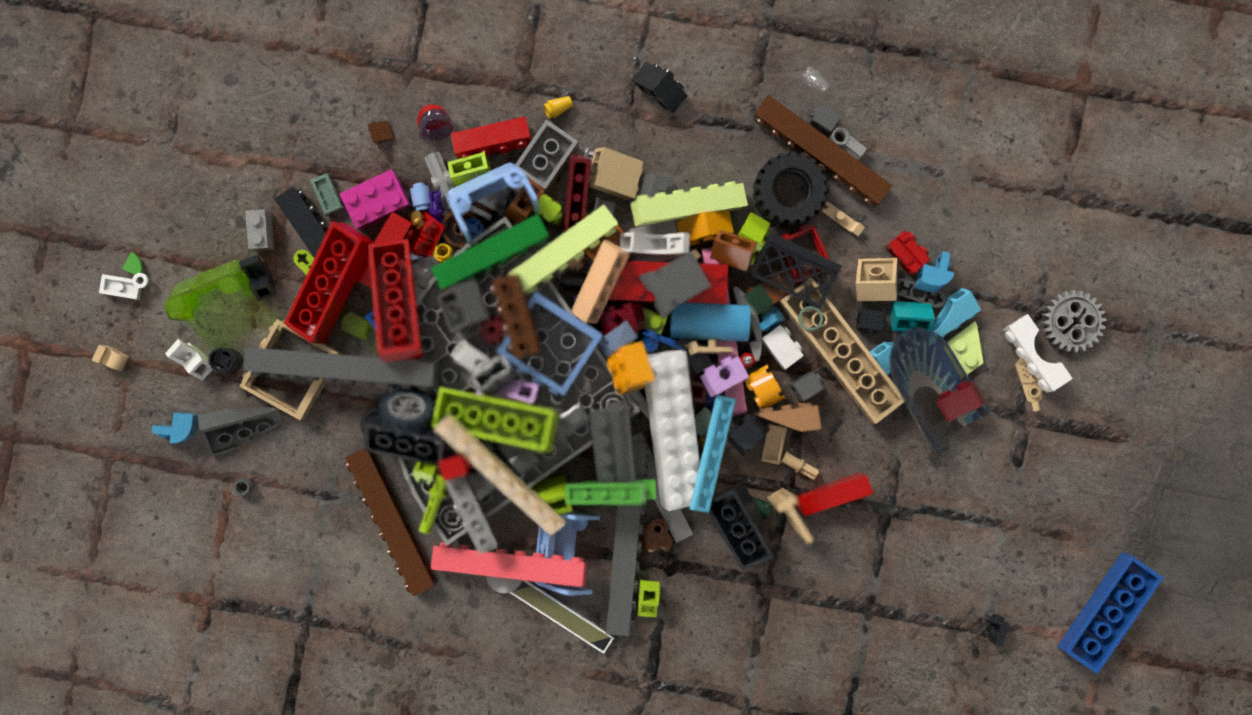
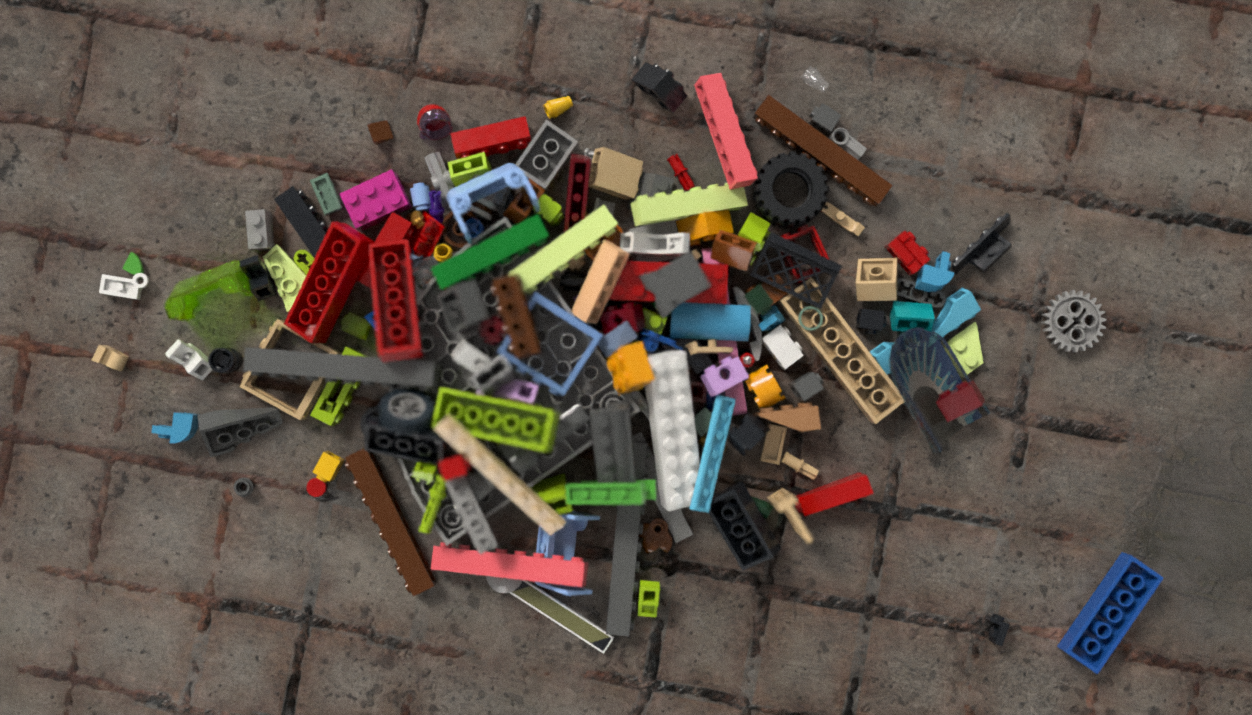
white arch [1003,314,1073,393] -> none
tan piece [1015,358,1042,411] -> none
none -> yellowish green wing [263,244,306,312]
none -> red tile [306,478,327,497]
none -> lime brick [310,347,369,426]
none -> yellow brick [313,451,345,482]
none -> red axle [667,154,695,191]
none -> coral brick [694,73,758,190]
none -> black bracket [952,213,1012,274]

